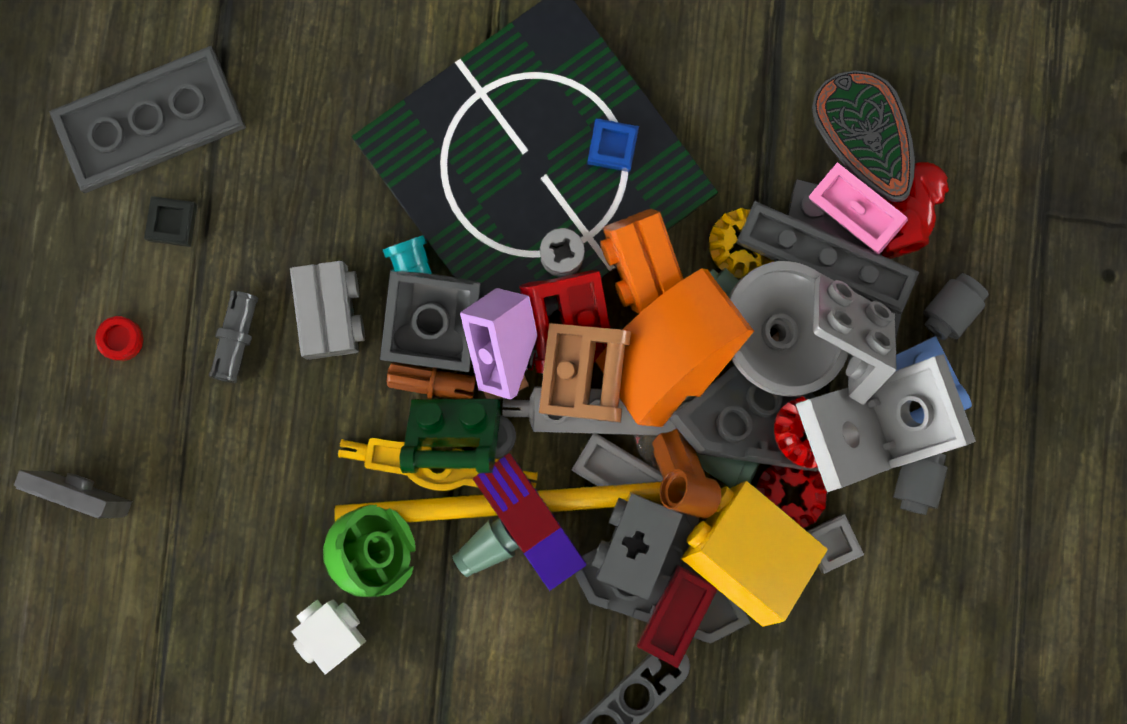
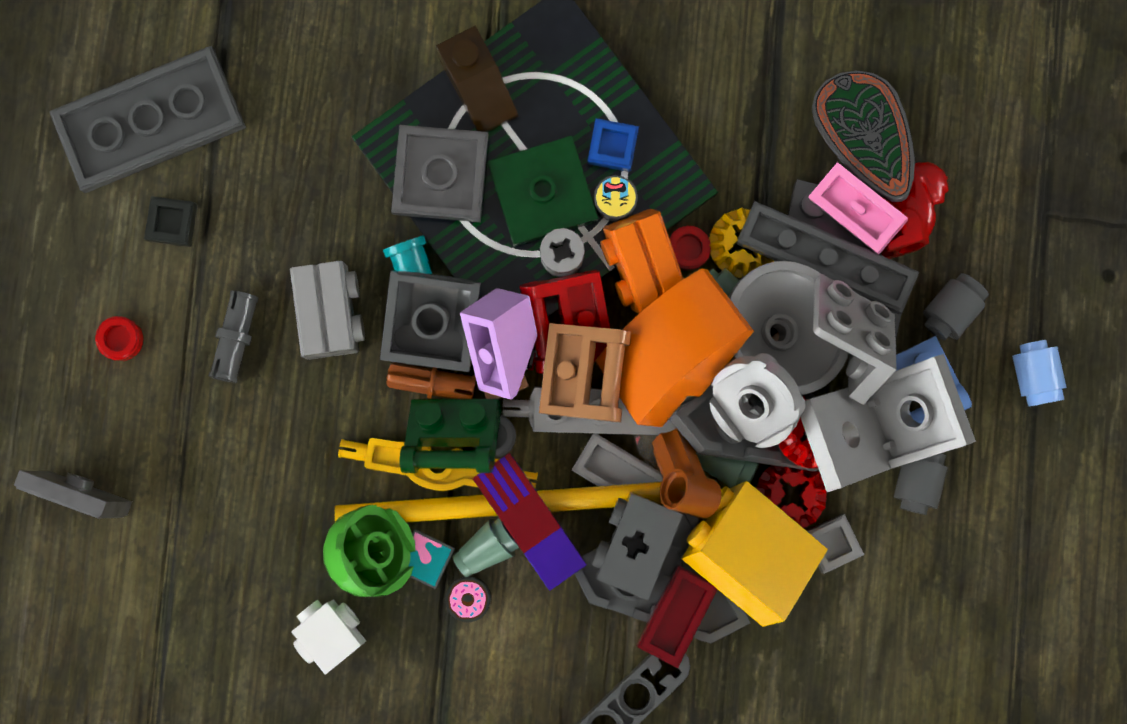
none -> flat silver plate [391,125,489,222]
none -> tile [409,529,455,589]
none -> dark brown slope [436,25,518,132]
none -> tile [445,576,491,623]
none -> dark green plate [487,135,598,247]
none -> tile [593,175,638,222]
none -> red tile [669,226,711,271]
none -> plate [710,353,806,448]
none -> light blue brick [1012,340,1067,407]

